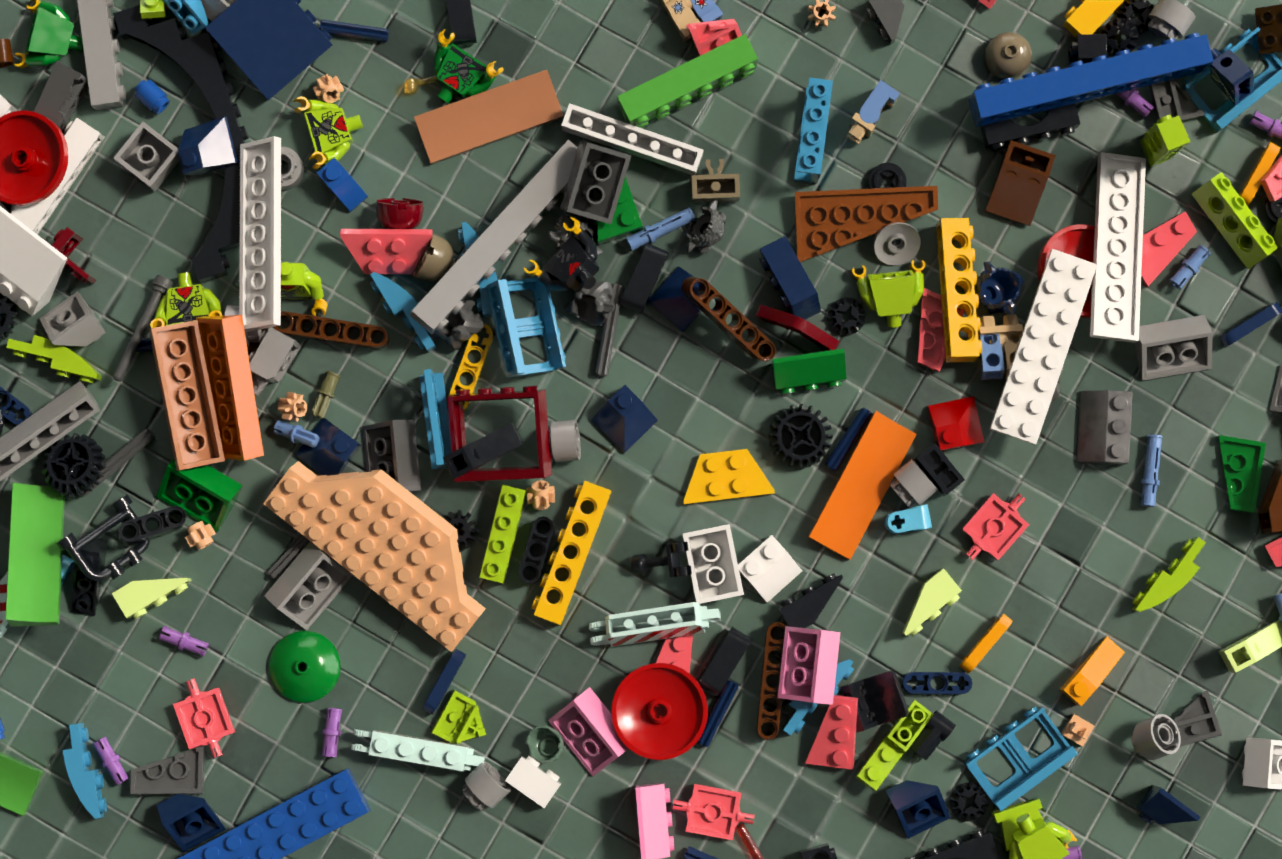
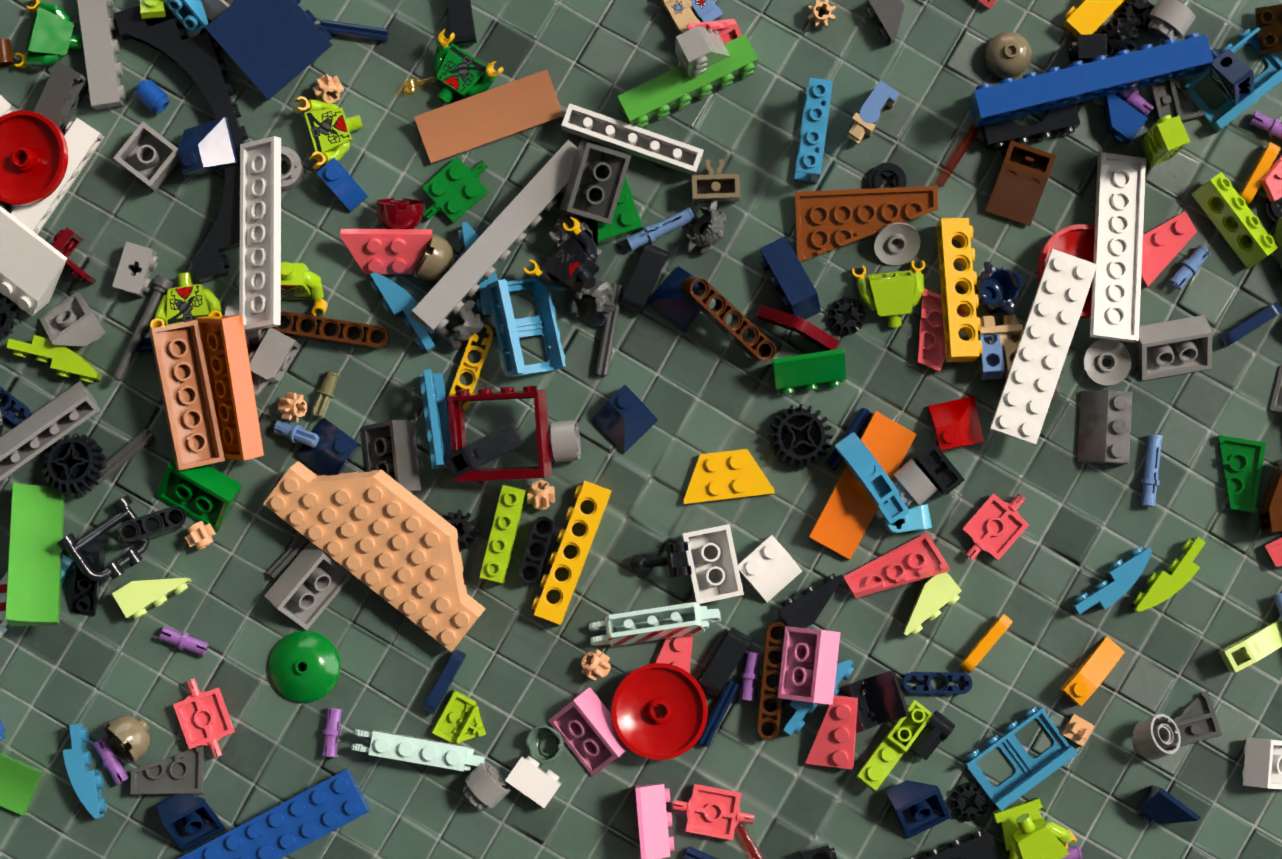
none -> dark tan cylinder [103,715,150,763]
none -> light grey brick [112,241,159,297]
none -> green plate [422,157,489,224]
none -> light nougat gear [581,649,610,681]
none -> light grey wedge [675,26,730,77]
none -> medium lavender pin [739,652,761,701]
none -> dark azure slope [834,432,910,525]
none -> coral wing [843,532,950,599]
none -> clear red bar [936,123,981,187]
none -> dark azure slope [1071,546,1152,614]
none -> light grey dish [1083,339,1131,386]
none -> blue slope [1103,94,1148,145]

